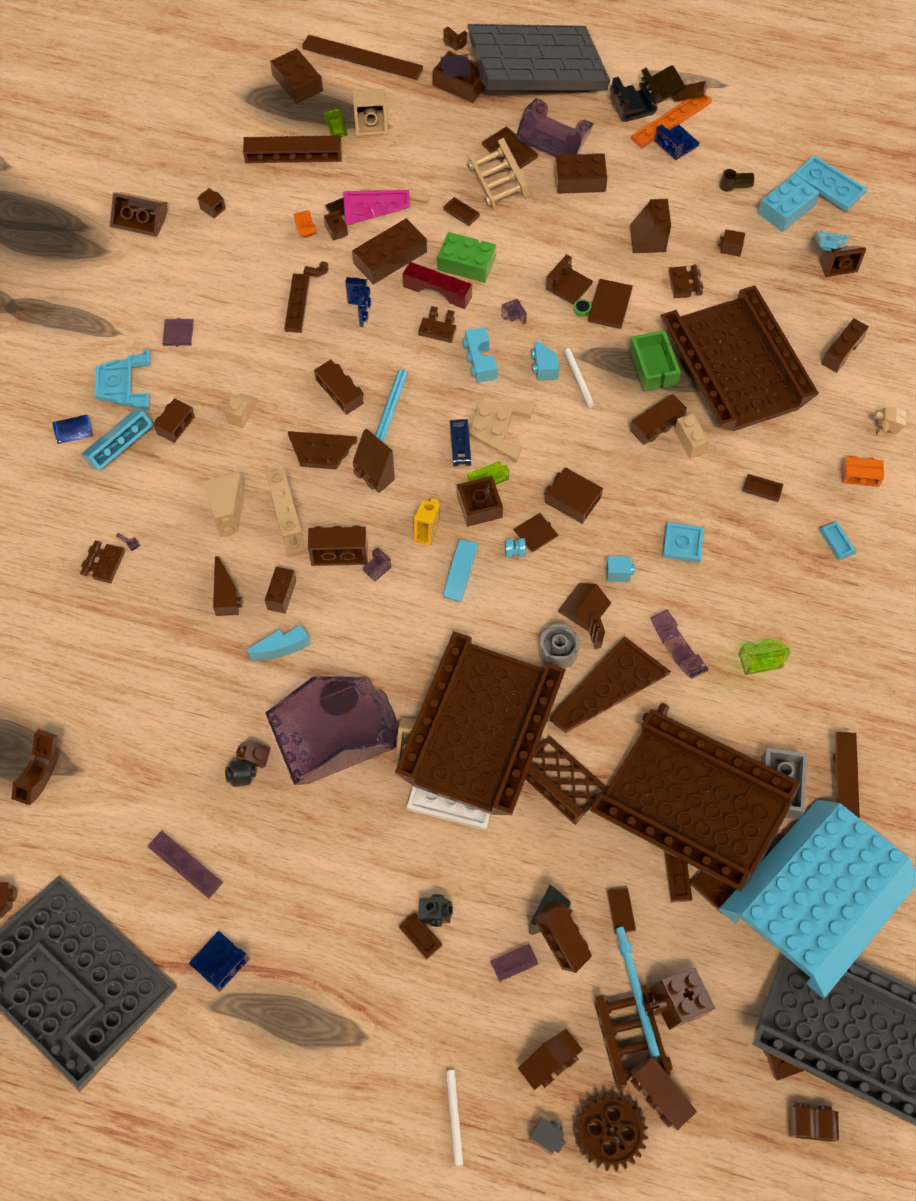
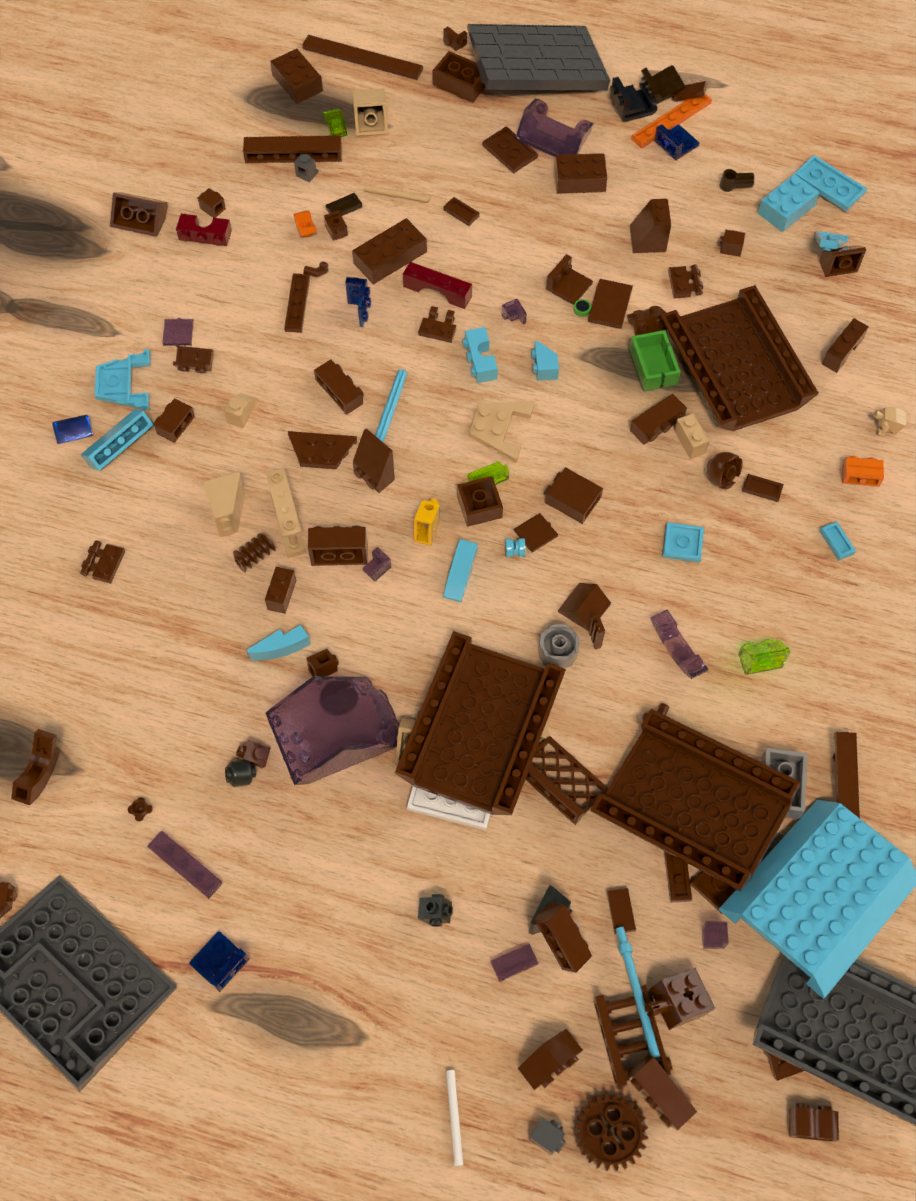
hand [116,533,140,551] -> none
reddish brown slope [213,556,243,616] -> none
dark pink wing [343,190,410,226] -> none
reddish brown tile [399,913,443,960] -> none
bright green piece [437,232,496,283] -> none
piece [440,54,471,78] -> none
dark blue plate [450,419,471,467] -> none
tan fence [467,138,530,211] -> none
reddish brown wing [550,636,671,733] -> none
white bar [564,348,595,408] -> none
medium azure brick [606,556,635,582] -> none
none -> reddish brown plate [128,797,153,822]
none -> reddish brown bracket [173,346,214,373]
none -> dark red arch [176,213,232,246]
none -> reddish brown piece [233,533,276,573]
none -> dark grey brick [294,154,319,183]
none -> reddish brown brick [306,649,339,683]
none -> reddish brown bracket [627,306,667,336]
none -> panel [702,921,729,949]
none -> reddish brown cylinder [707,452,743,490]

